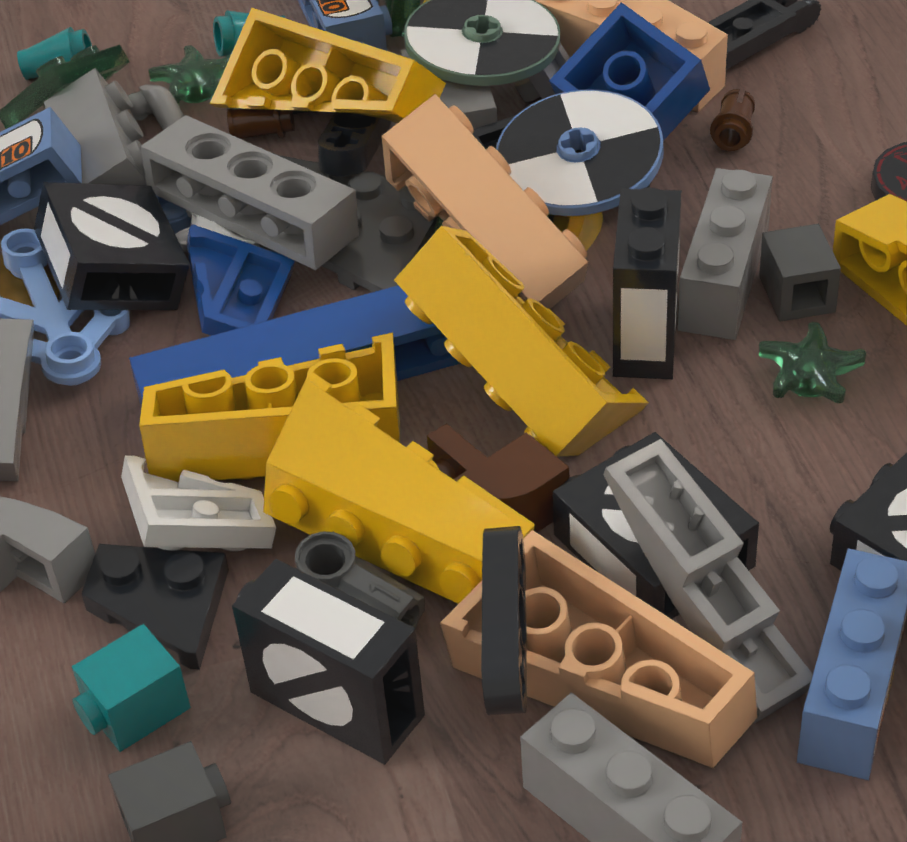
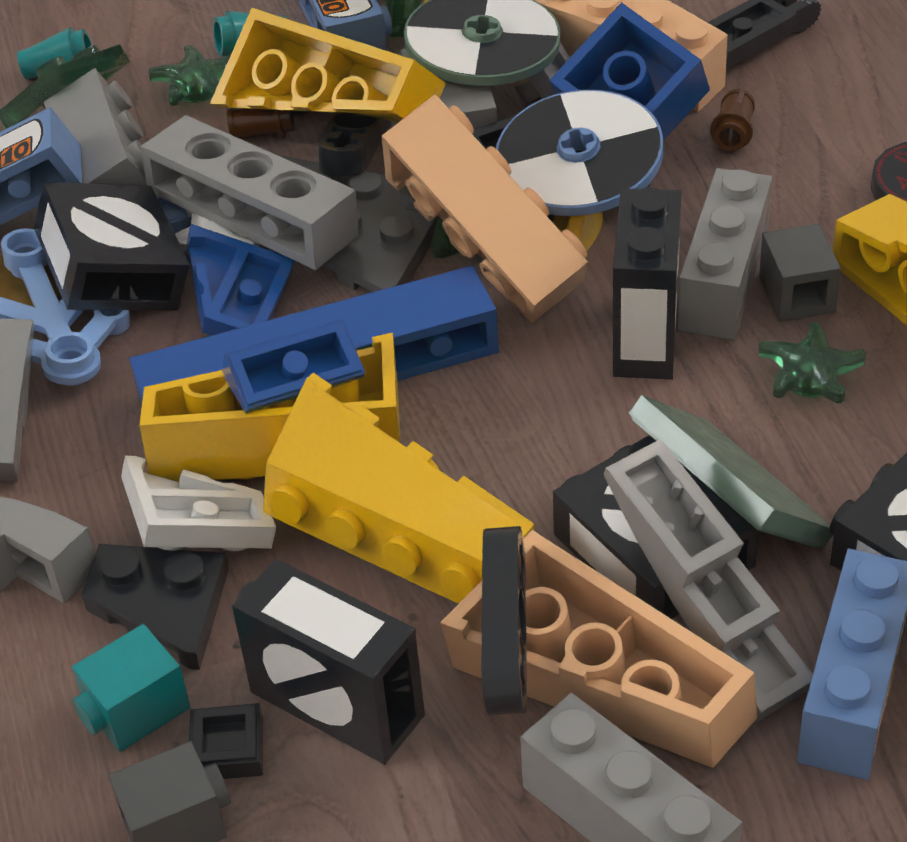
light grey arm [128,84,184,130] -> none
dark grey piece [295,532,425,630] -> none
yellow wedge [394,226,649,457] -> none
reddish brown brick [427,423,570,533] -> none
none -> black tile [189,703,263,779]
none -> blue slope [222,319,365,413]
none -> sand green tile [629,395,833,548]

